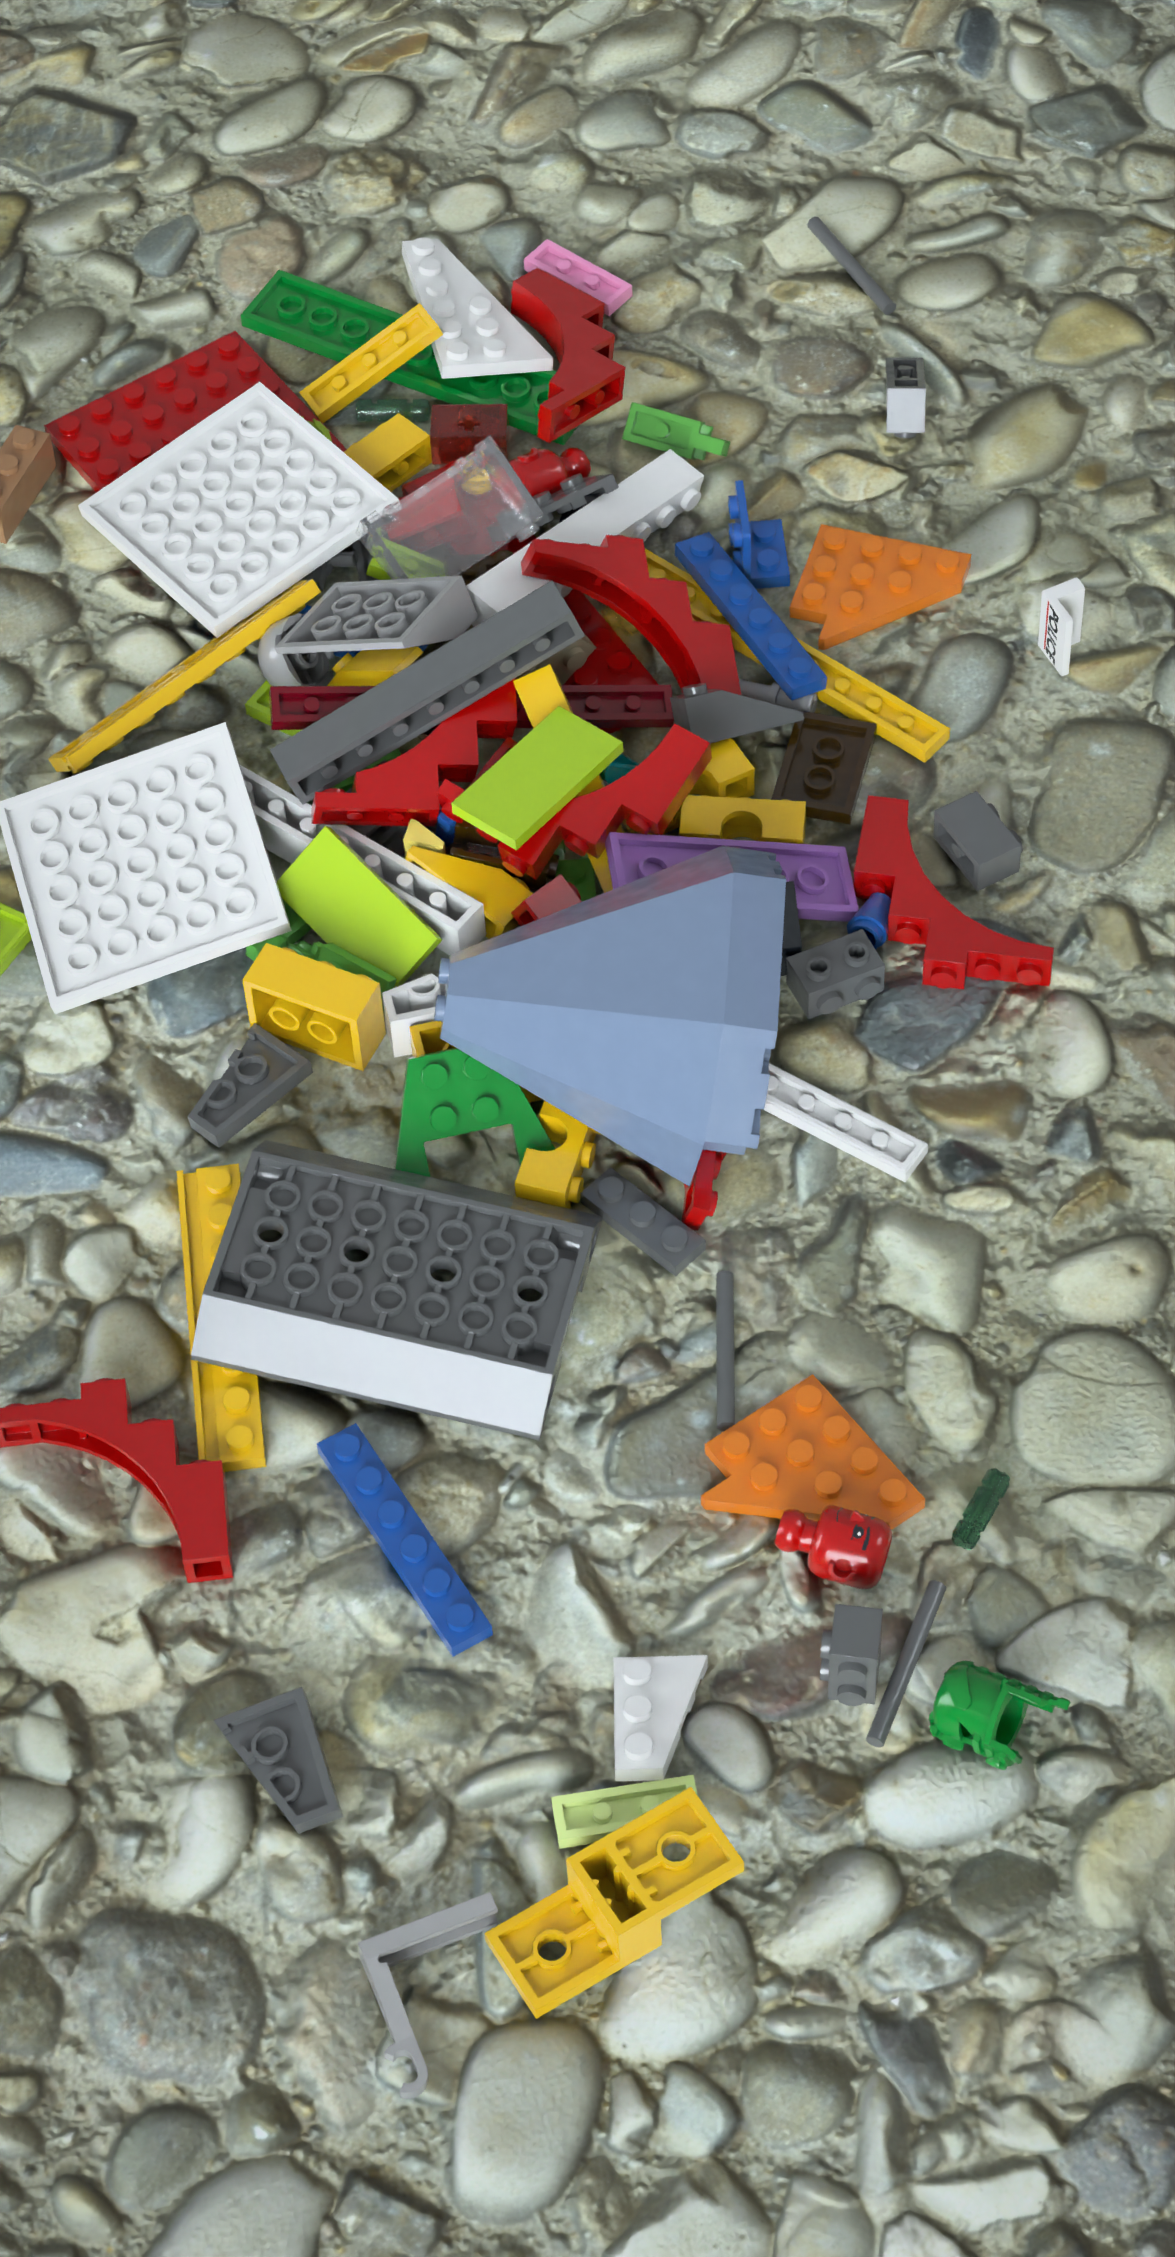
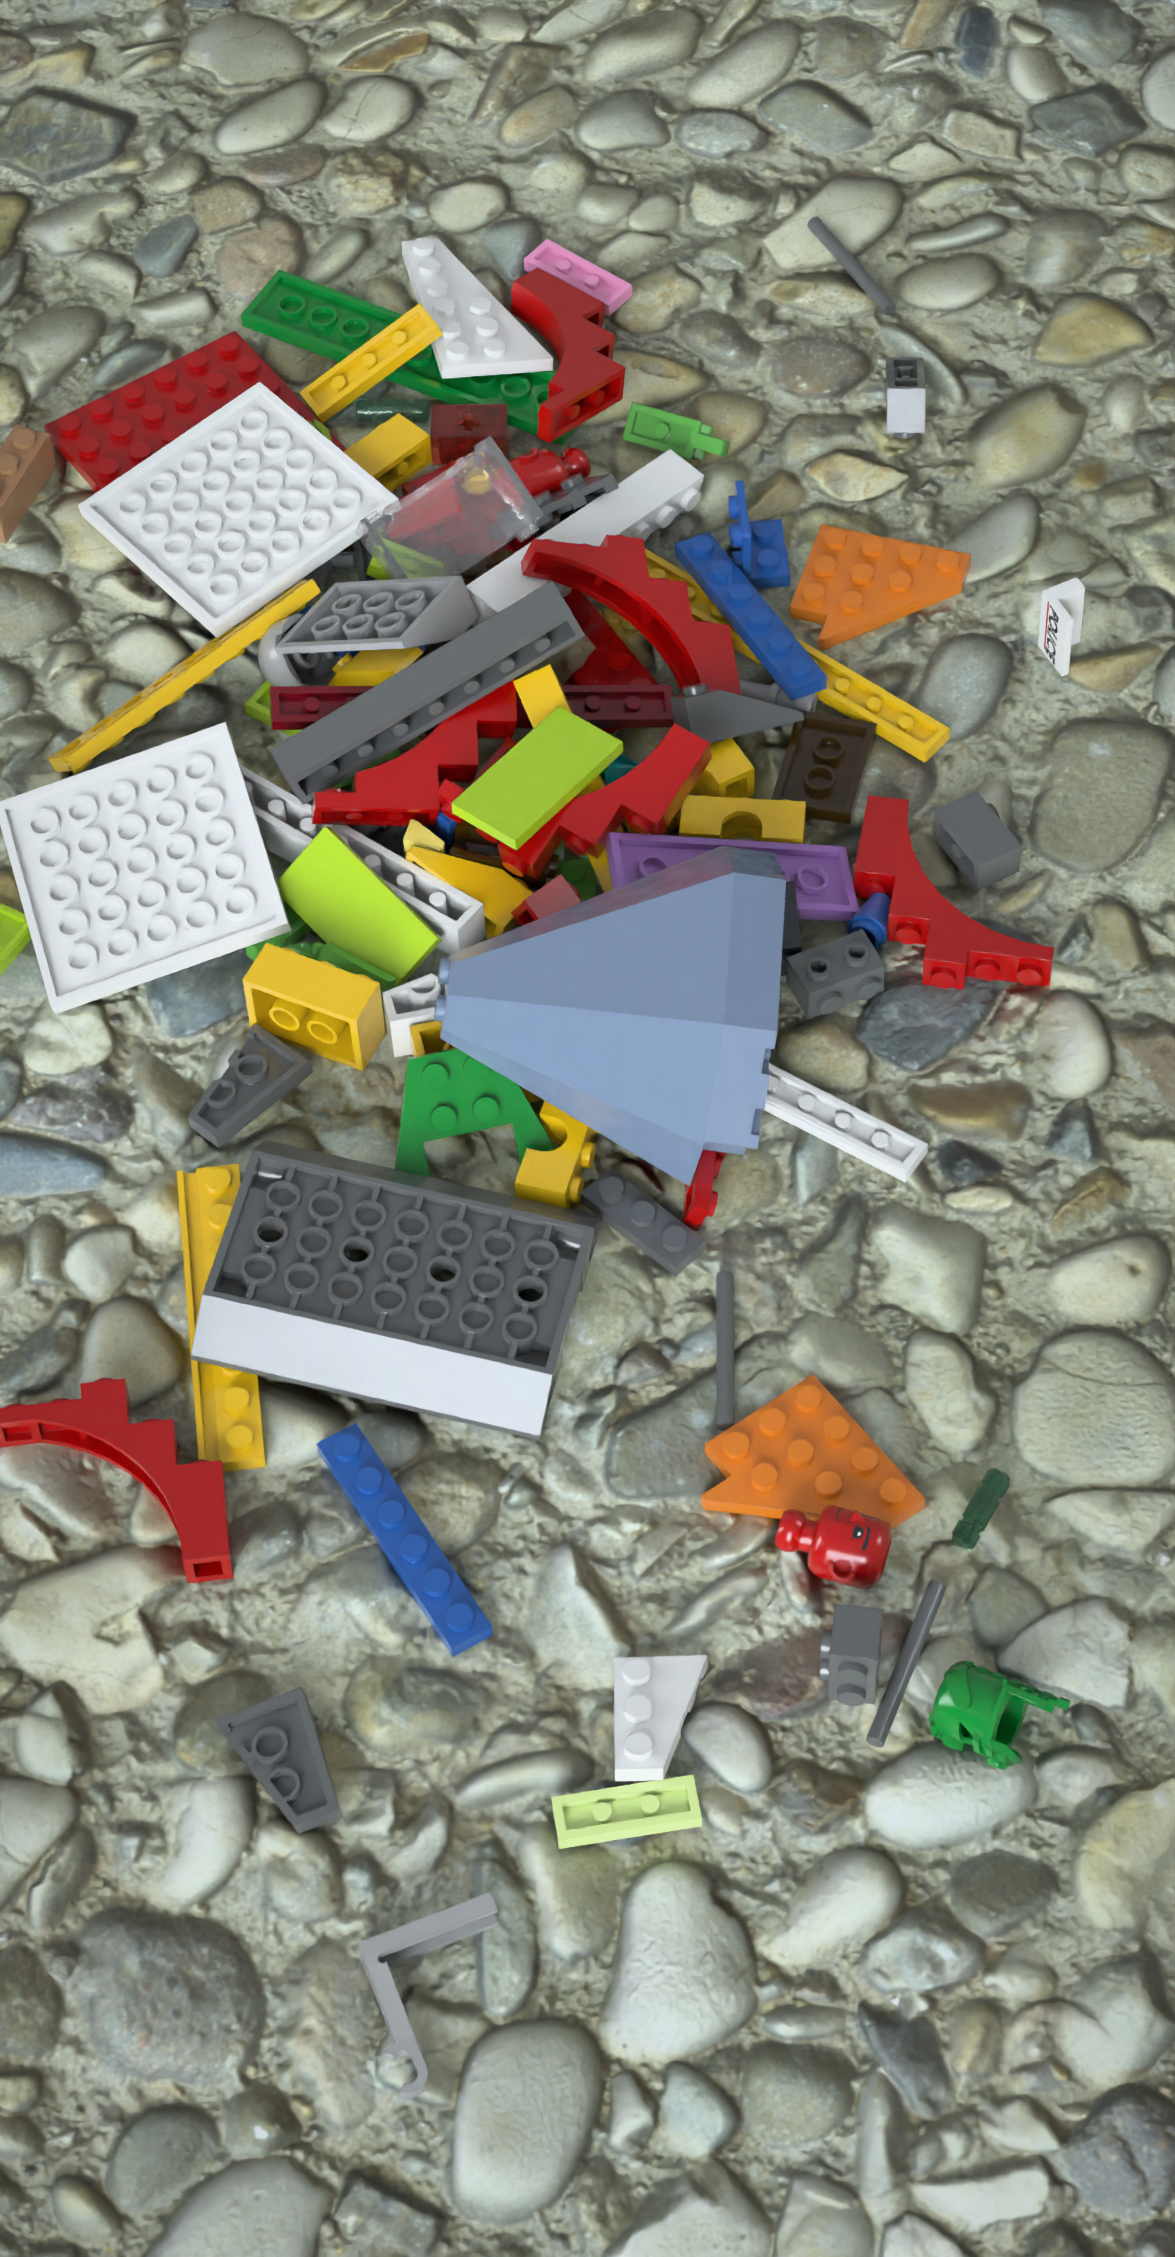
yellow bracket [484,1787,744,2019] -> none

